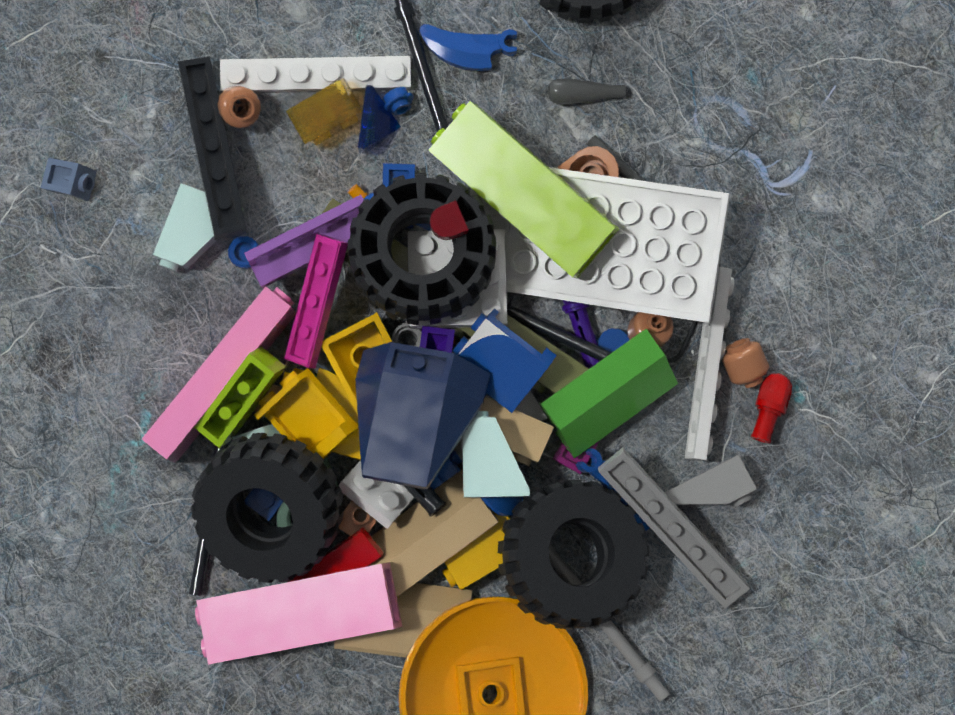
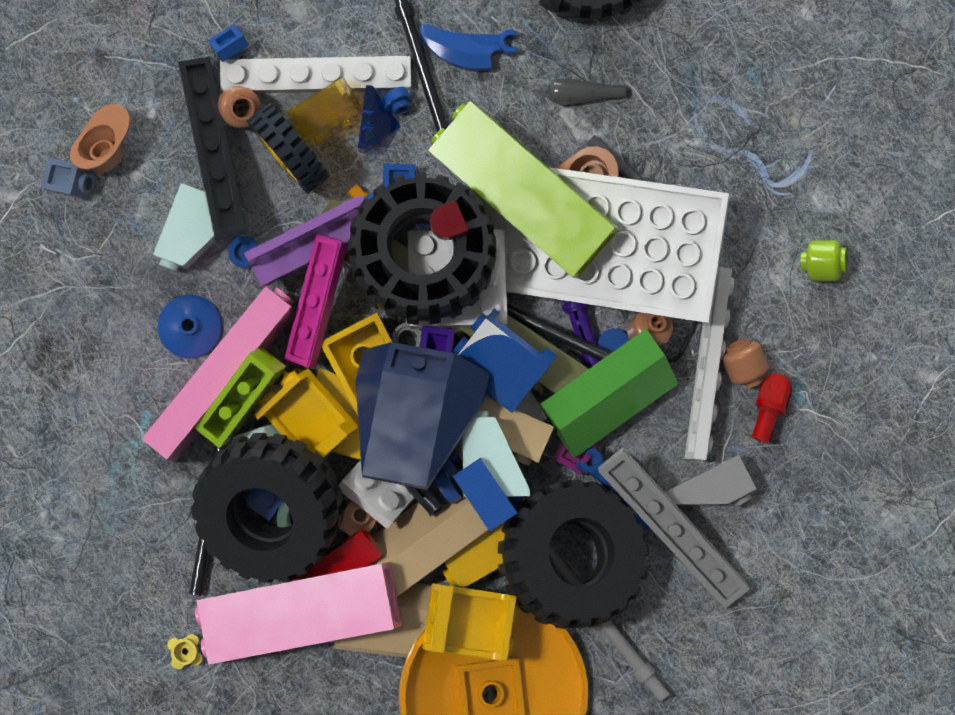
none -> nougat piece [70,104,130,175]
none -> blue dish [158,295,222,359]
none -> light yellow plate [167,634,203,669]
none -> blue plate [208,23,249,62]
none -> black wheel [247,103,330,194]
none -> yellow panel [422,583,519,662]
none -> blue tile [435,470,463,504]
none -> blue tile [453,458,517,532]
none -> lime head [800,240,848,282]

